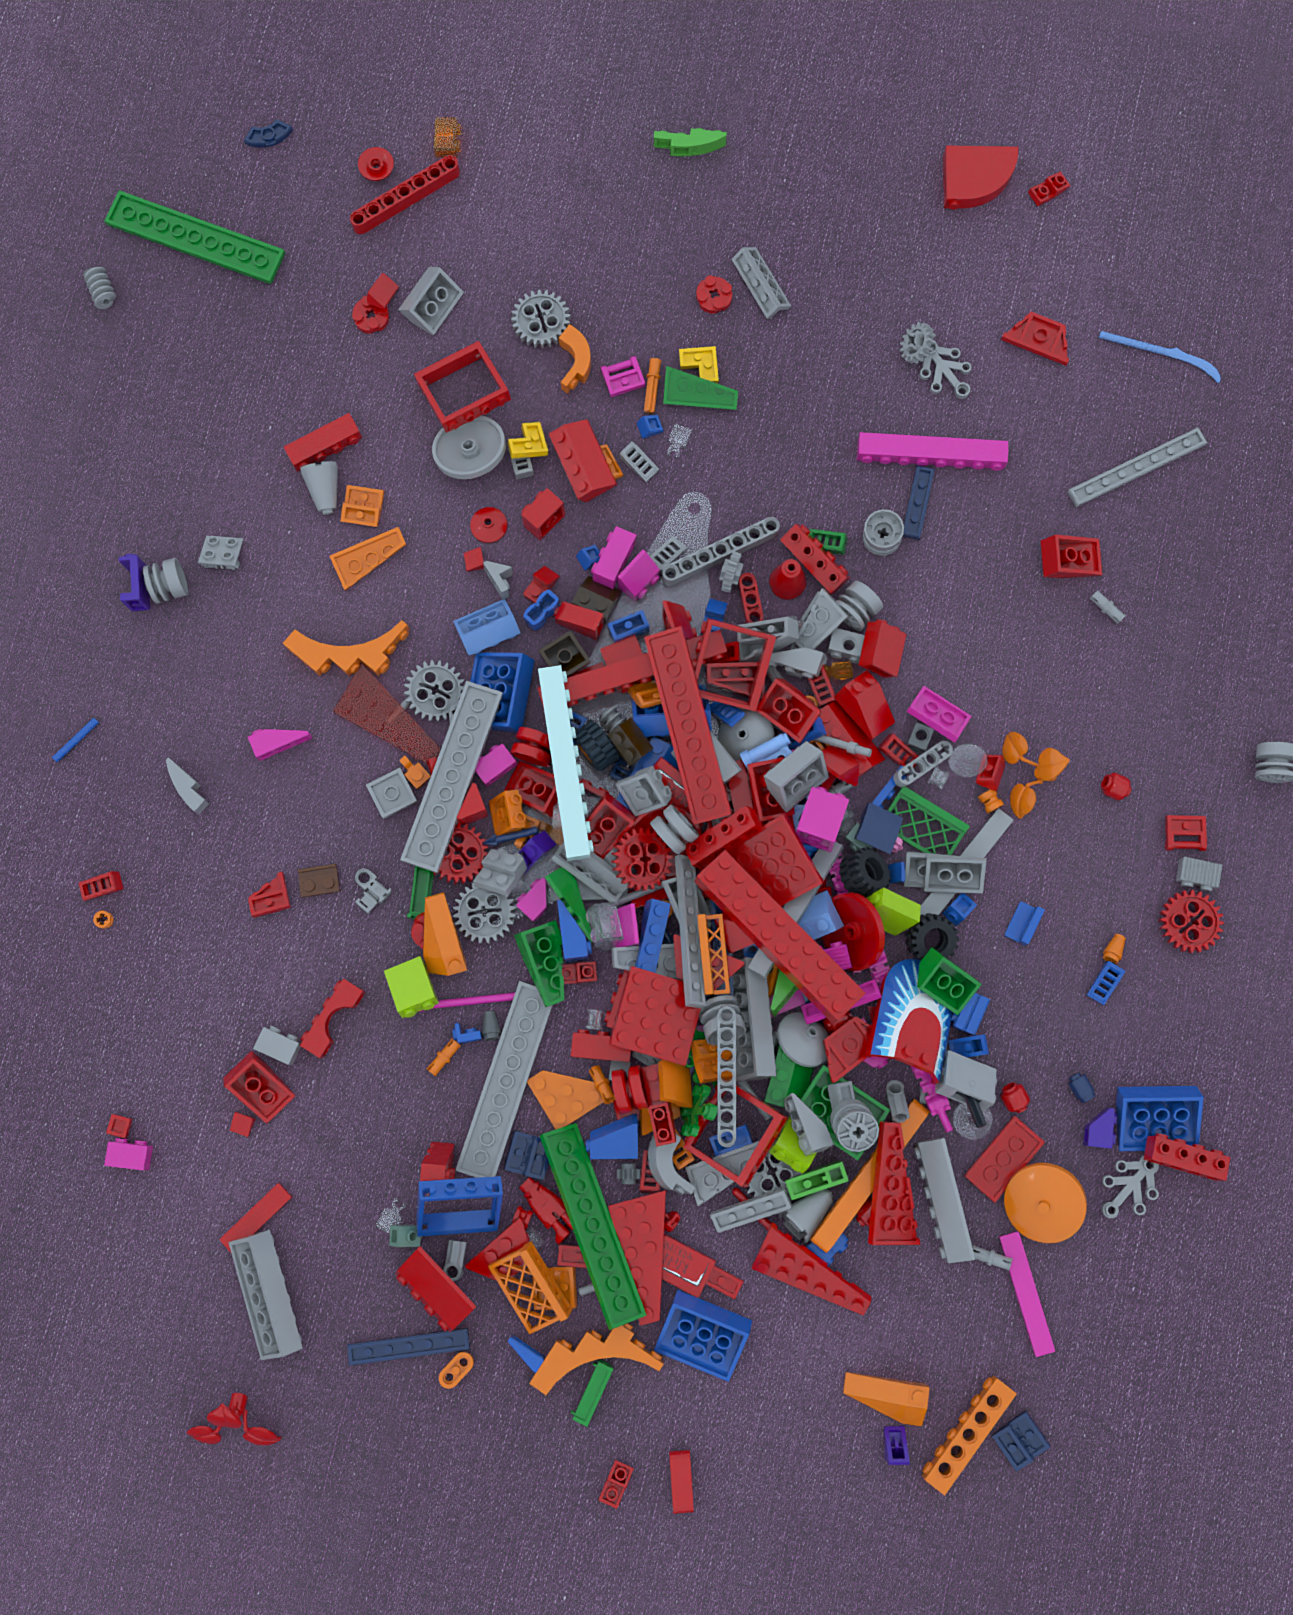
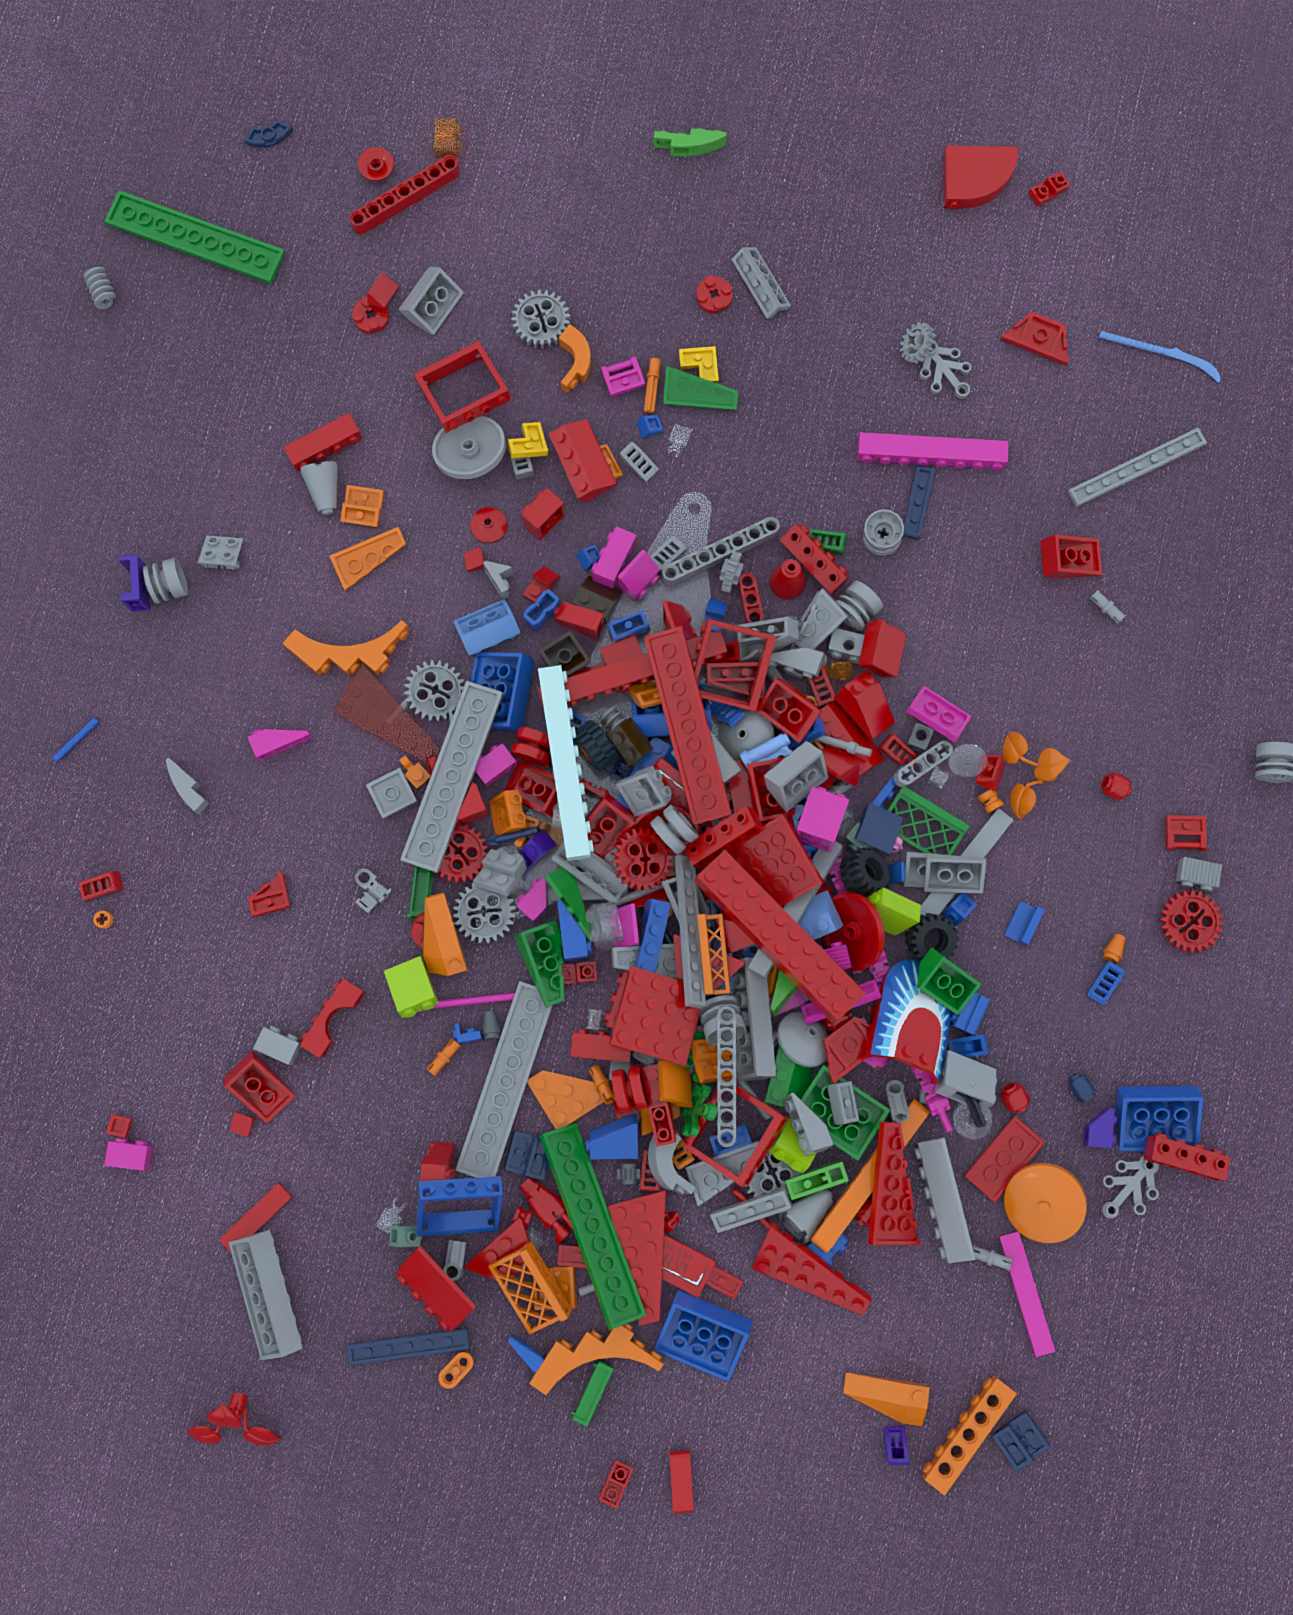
reddish brown plate [298,864,341,898] -> none
light grey wheel [830,1099,879,1152] -> none

